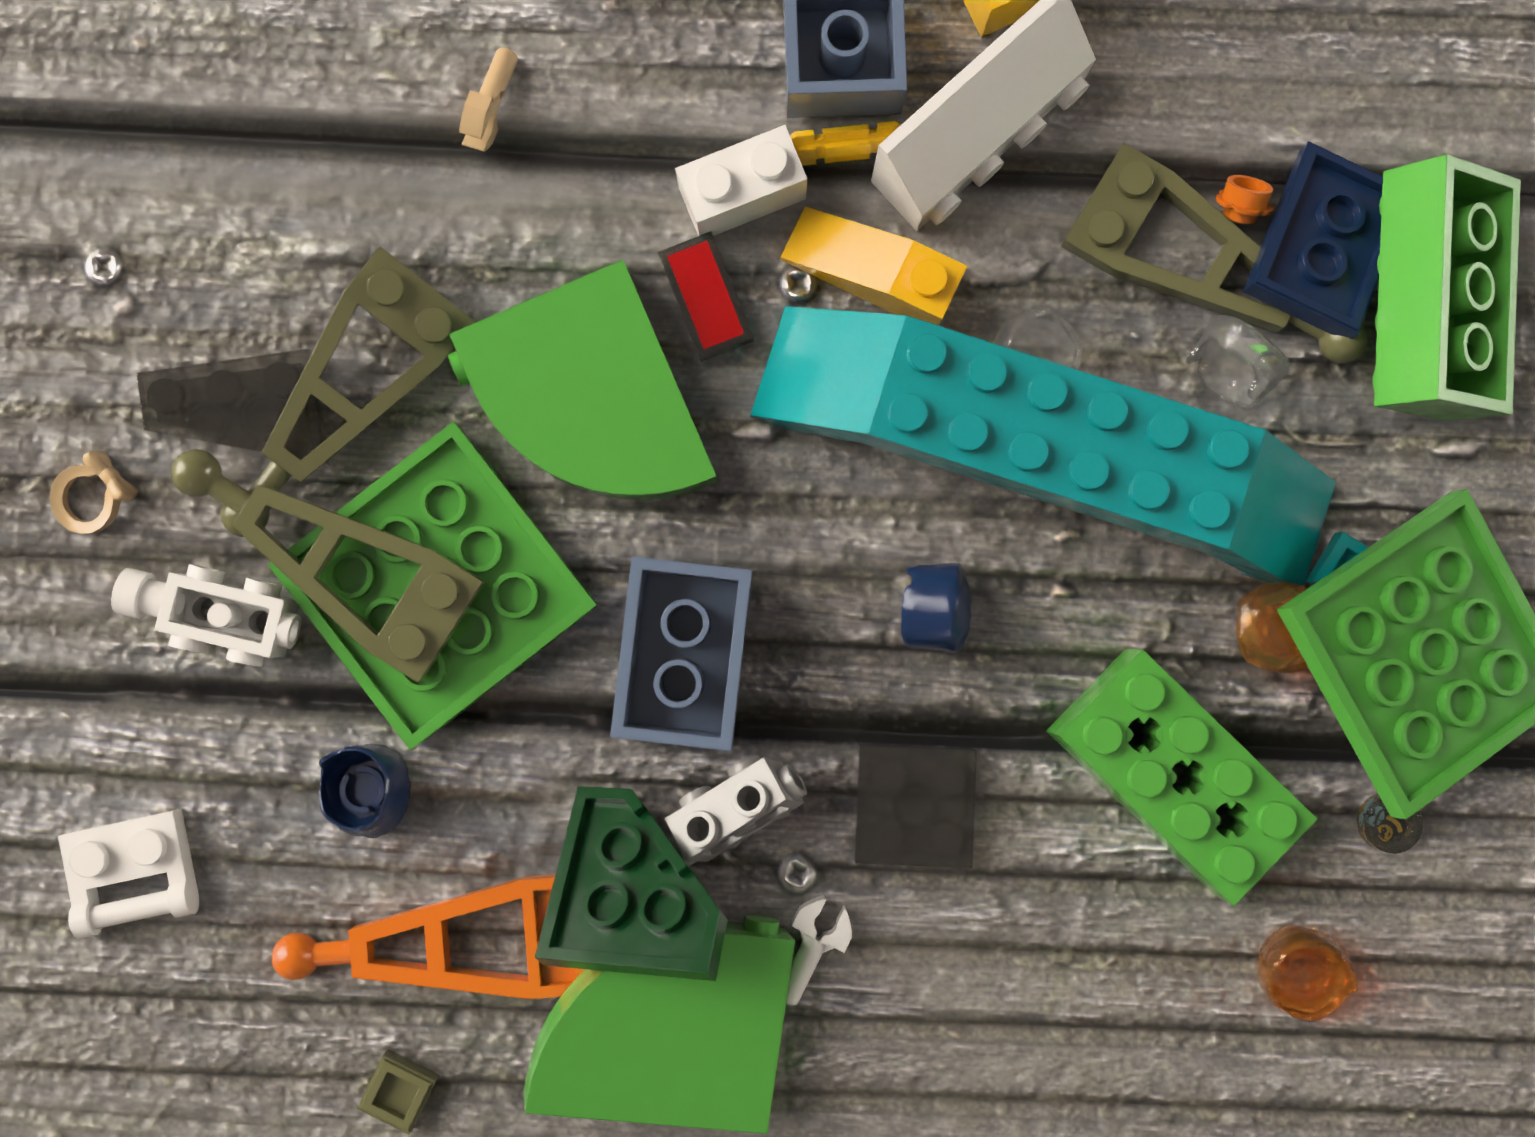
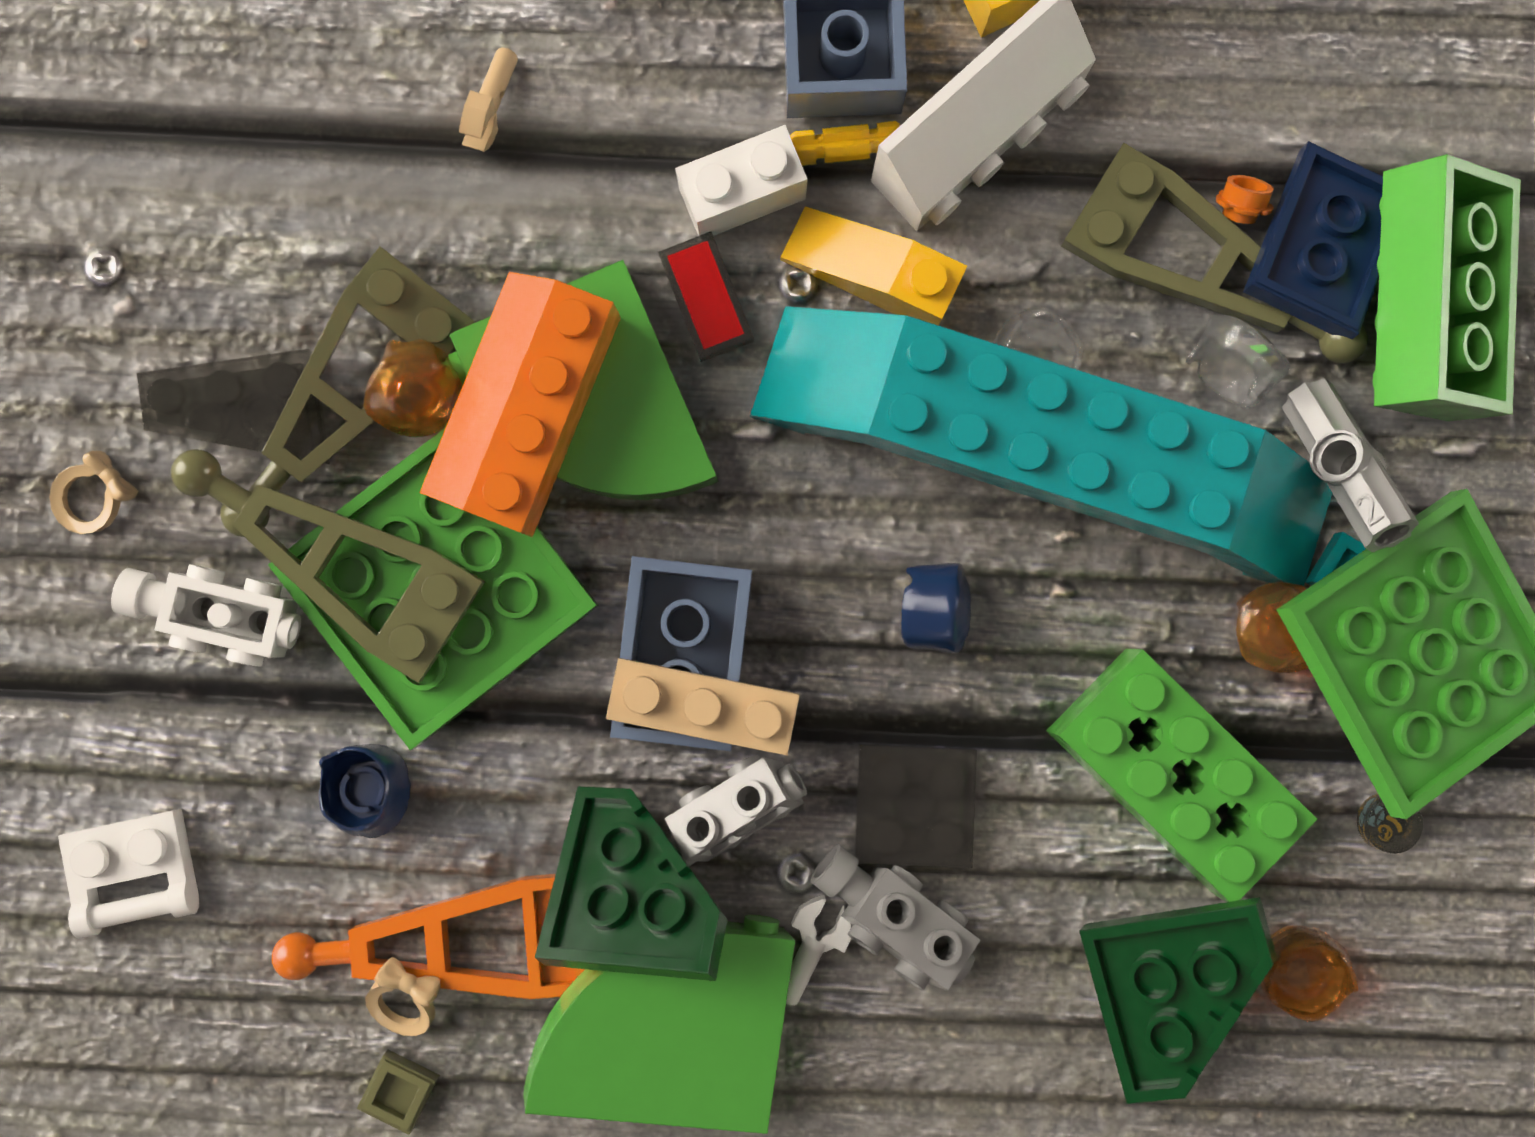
none -> clear orange hair [363,339,462,437]
none -> tan piece [365,957,441,1036]
none -> orange slope [420,272,621,538]
none -> tan plate [606,658,799,756]
none -> light grey brick [811,844,981,991]
none -> dark green plate [1079,897,1277,1104]
none -> light grey piece [1282,378,1419,552]

